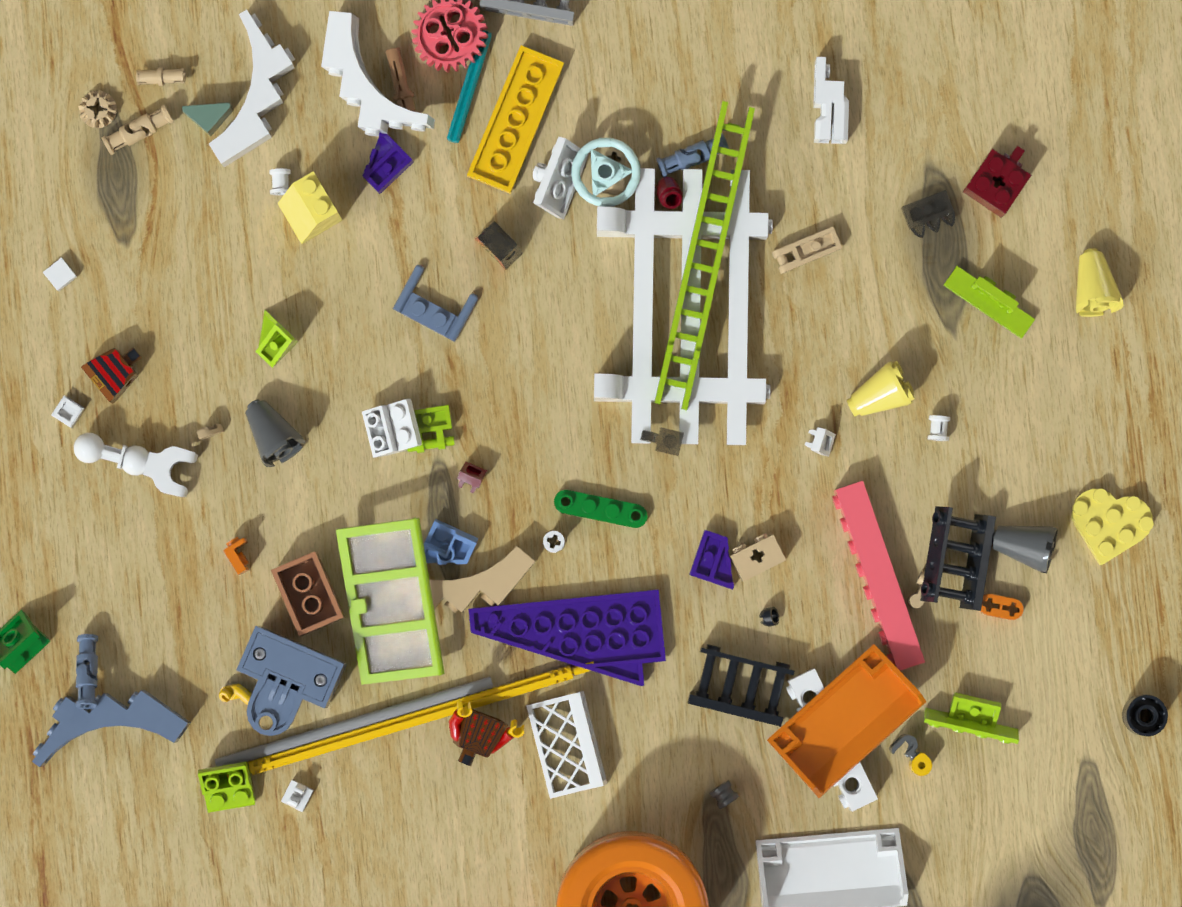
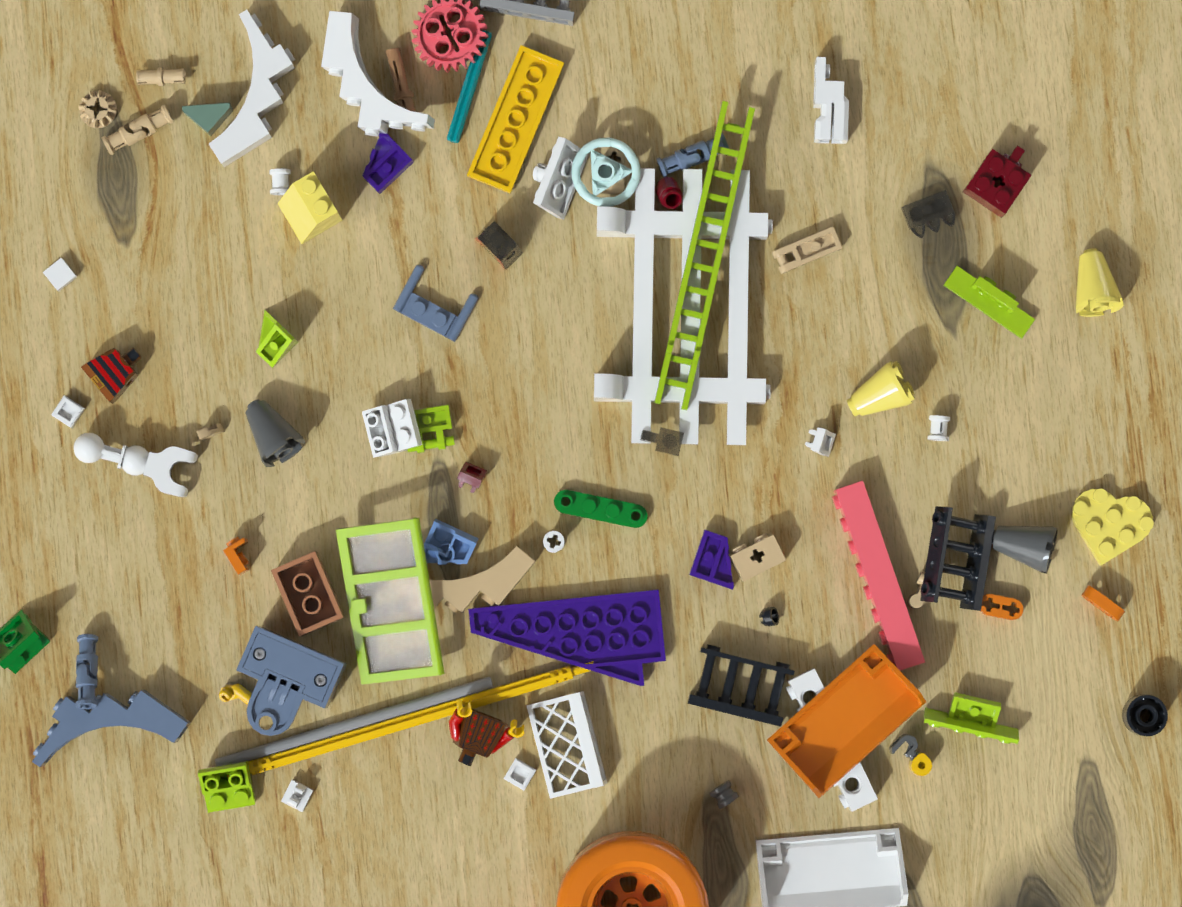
none -> white tile [504,758,536,791]
none -> orange beam [1081,585,1125,622]

